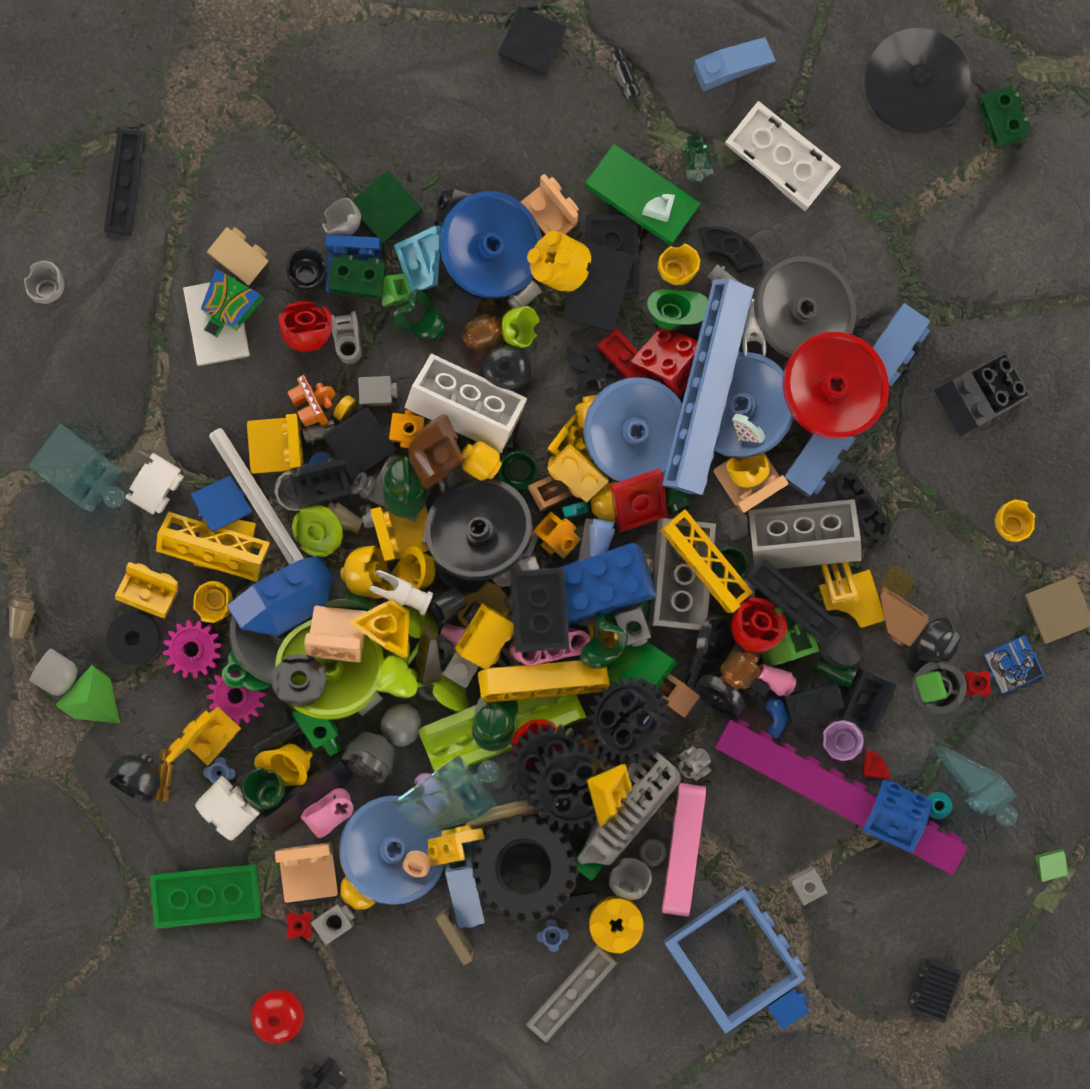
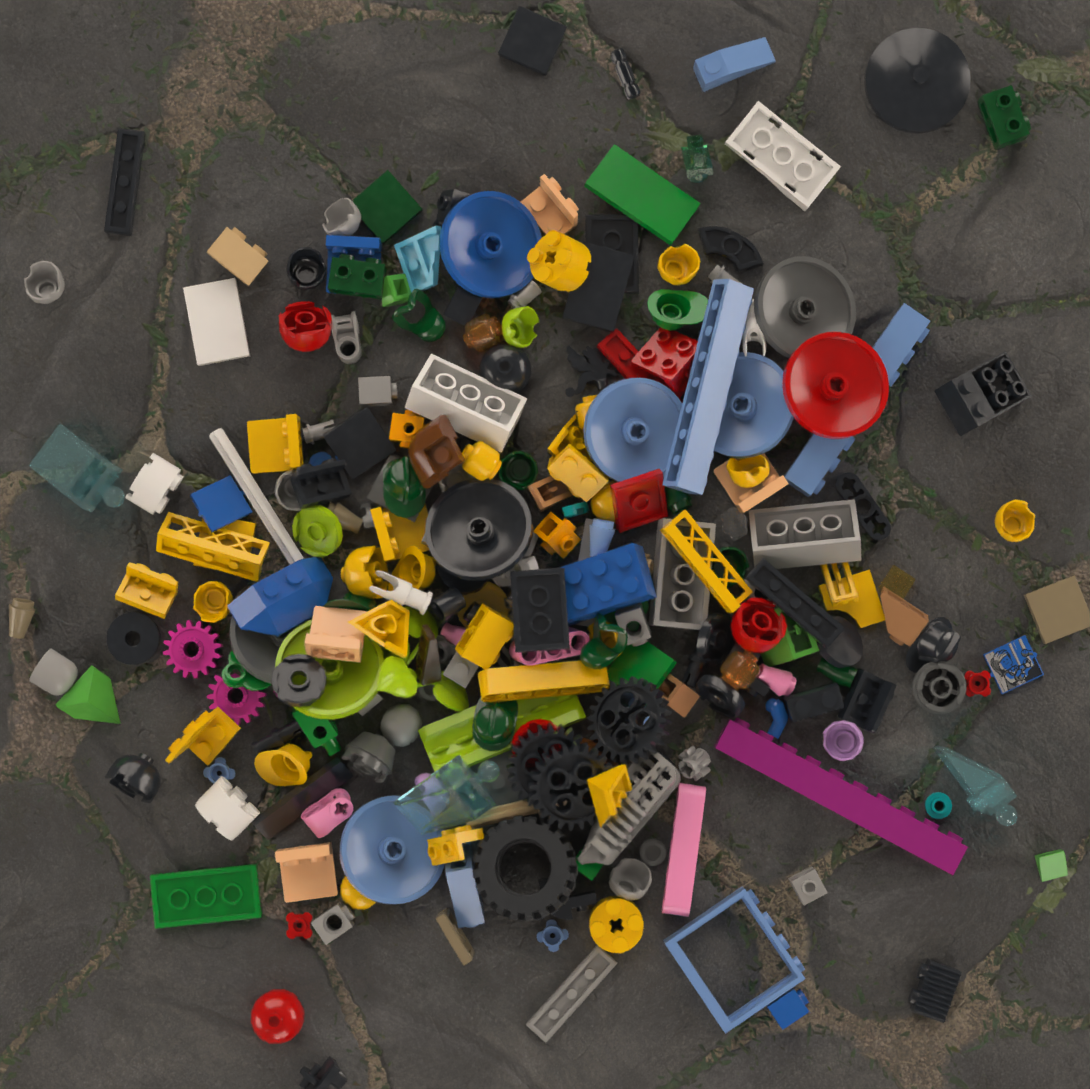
pearl gold axle [154,749,175,801] -> none
torso [201,269,263,338] -> none
dark green hair [241,767,285,810] -> none
orange hips [288,375,335,427] -> none
yellow tile [334,395,357,422] -> none
dark grey bush [351,472,375,499] -> none
light nougat tile [403,851,431,877] -> none
light aqua tile [642,194,675,222] -> none
light aqua tile [732,414,765,443] -> none
red tile [862,749,890,780] -> none
blue bracket [863,780,932,854] -> none
bright green slope [916,671,947,702] -> none

